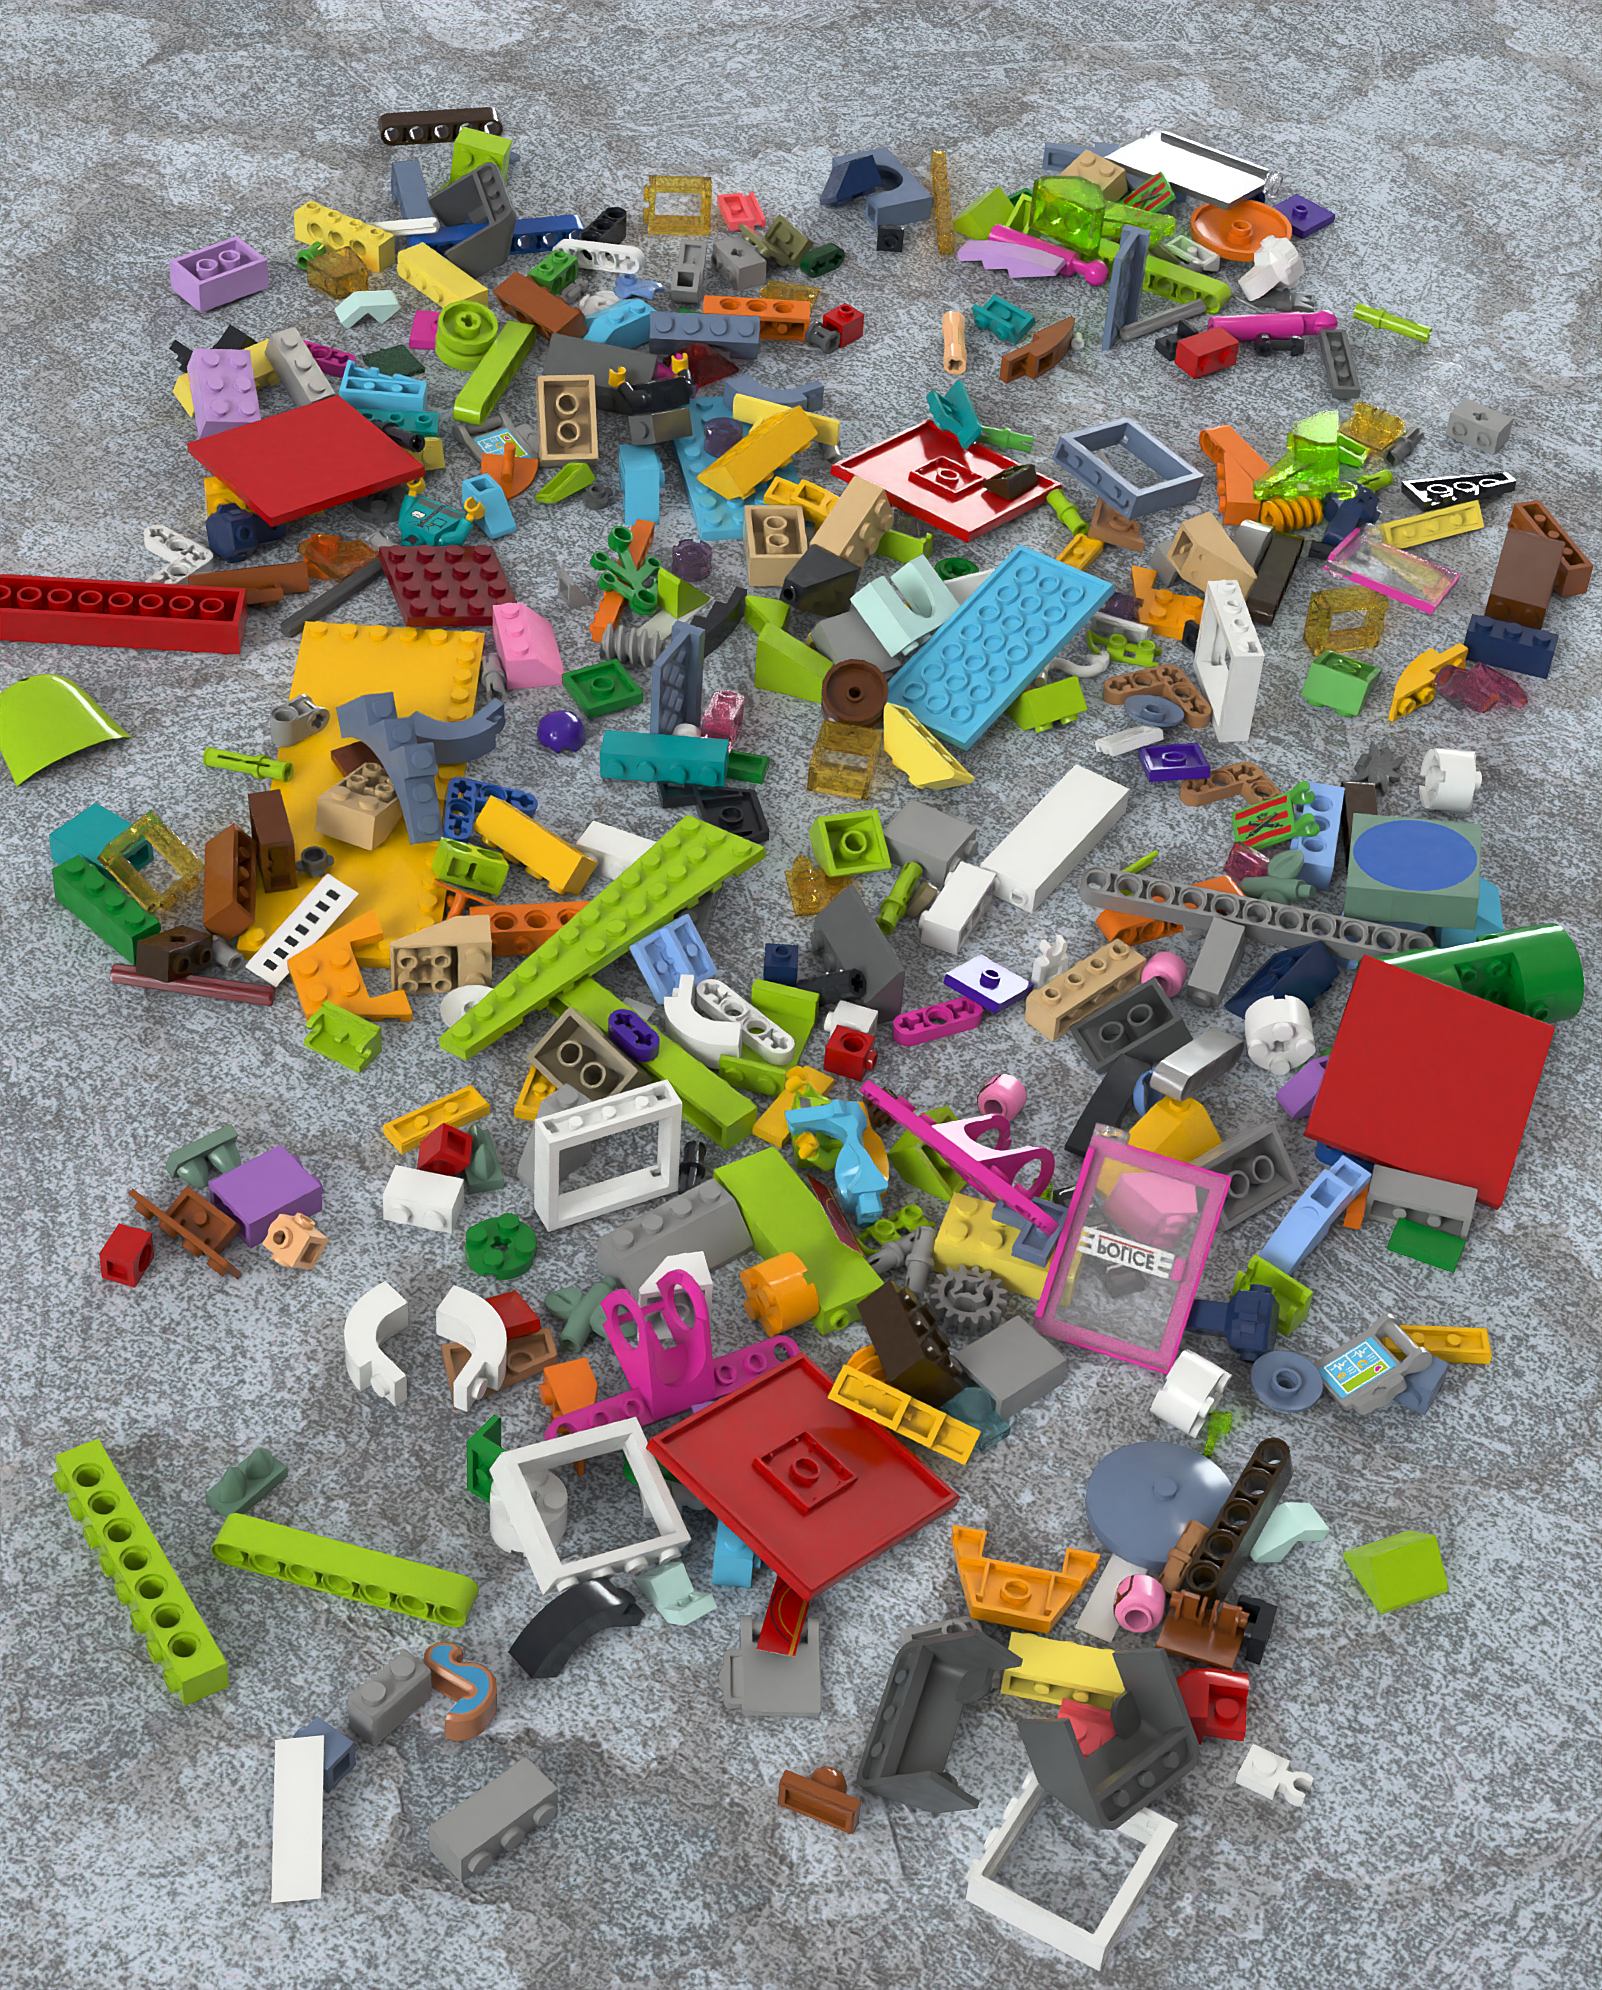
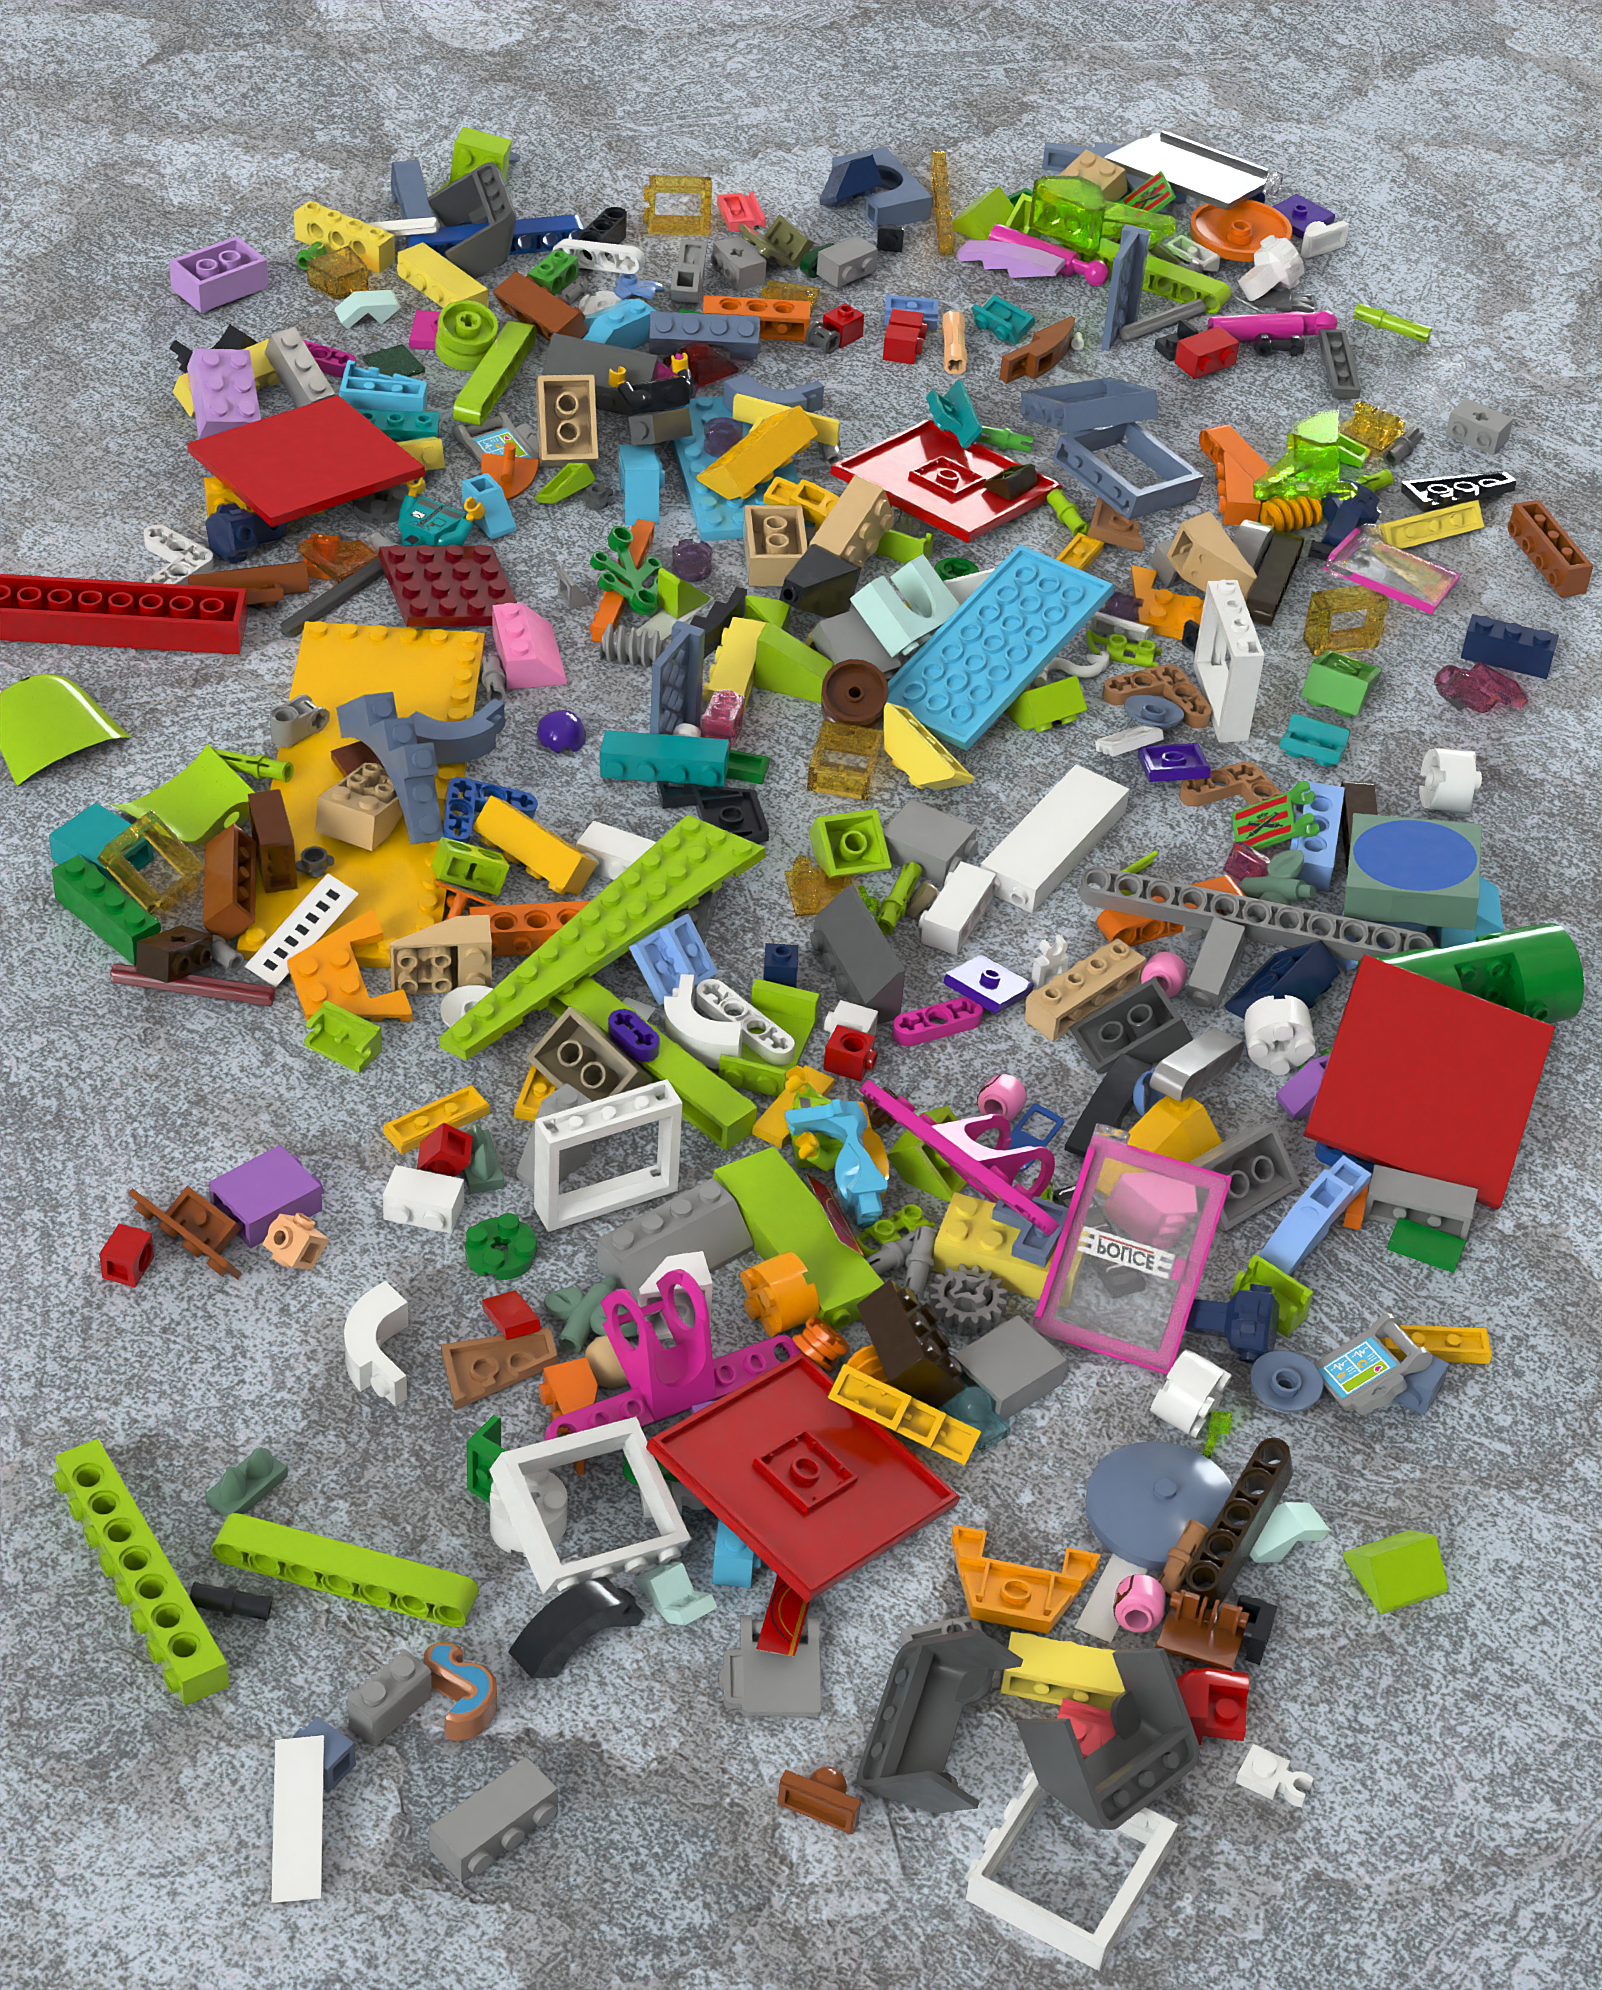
sand green tile [165,1124,242,1188] -> none
black pin [370,419,425,453] -> none
dark brown beam [377,107,503,146] -> none
white arch [436,1285,507,1412] -> none
green plate [562,658,643,719] -> none
black axle [678,1140,706,1195] -> none
black axle [796,968,866,1007] -> none
dark grey piece [1350,741,1404,796] -> none
yellow slope [1388,643,1468,723] -> none
reddish brown slope [1484,528,1566,630] -> none
none -> lime piece [106,744,255,845]
none -> black pin [190,1581,273,1621]
none -> tan hair [583,1335,633,1389]
none -> light yellow brick [702,617,766,719]
none -> orange wheel [793,1315,851,1371]
none -> light grey brick [817,235,878,288]
none -> clear neon green hand [857,885,880,917]
none -> red piece [882,308,928,365]
none -> medium blue plate [884,295,939,330]
none -> blue piece [1008,1103,1065,1172]
none -> sand blue window [1019,377,1158,433]
none -> teal bracket [1279,713,1351,767]
none -> white tile [1300,220,1349,259]

